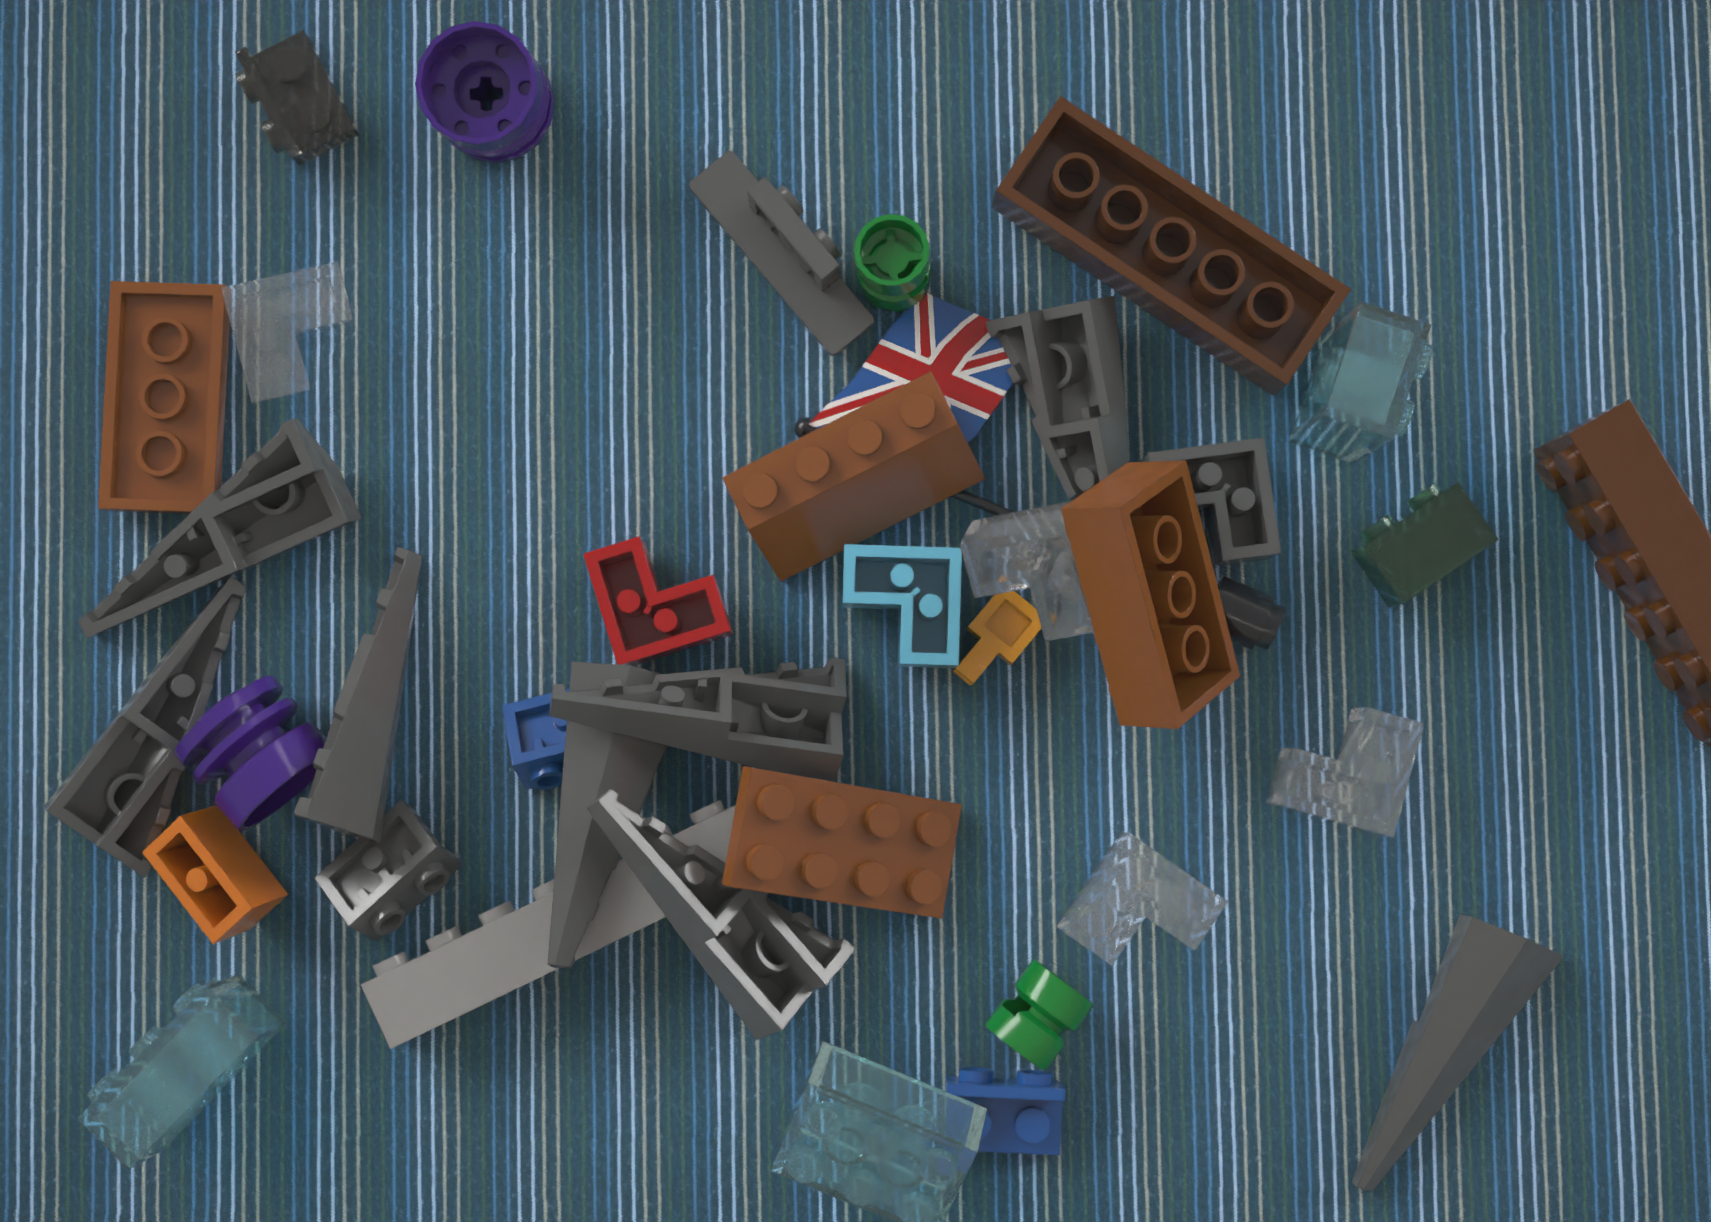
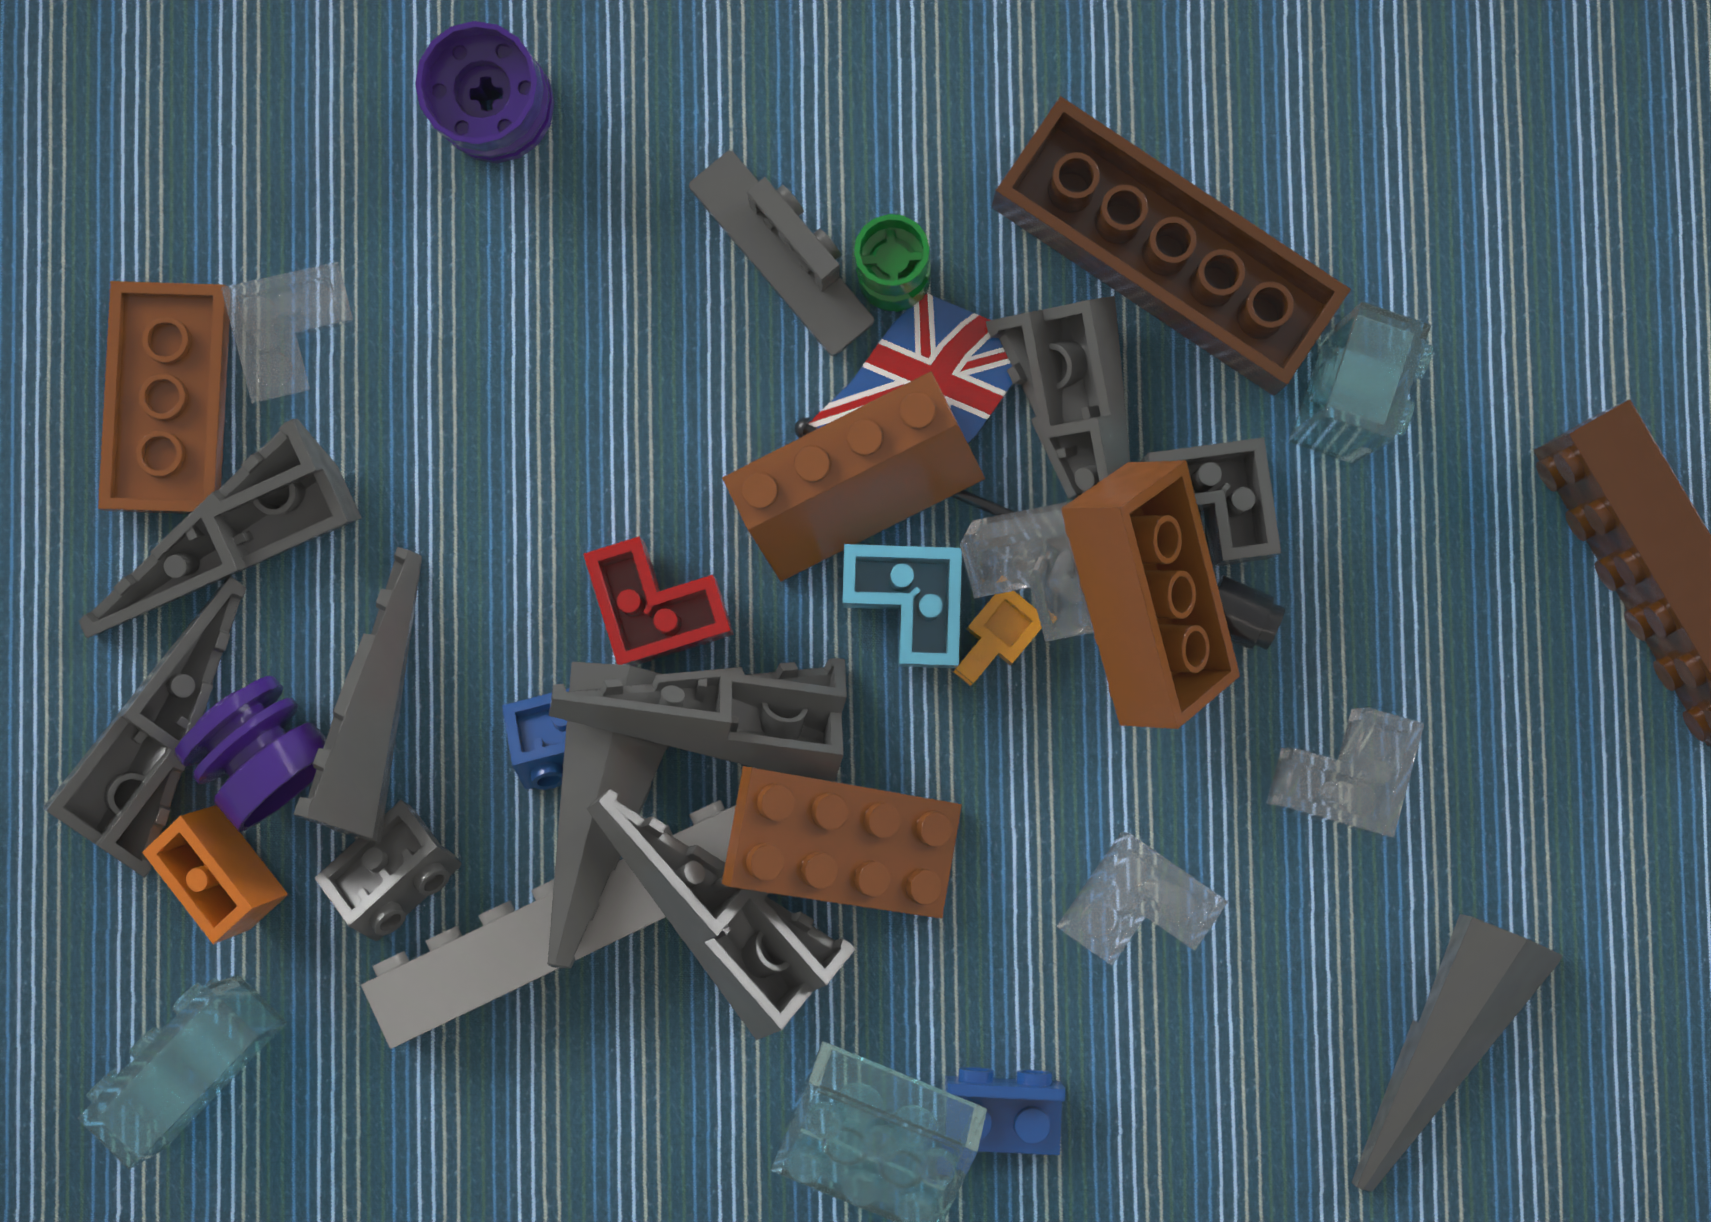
clear smoke bracket [235,30,359,165] -> none
green wheel [985,959,1094,1071] -> none
clear green brick [1350,482,1498,608] -> none

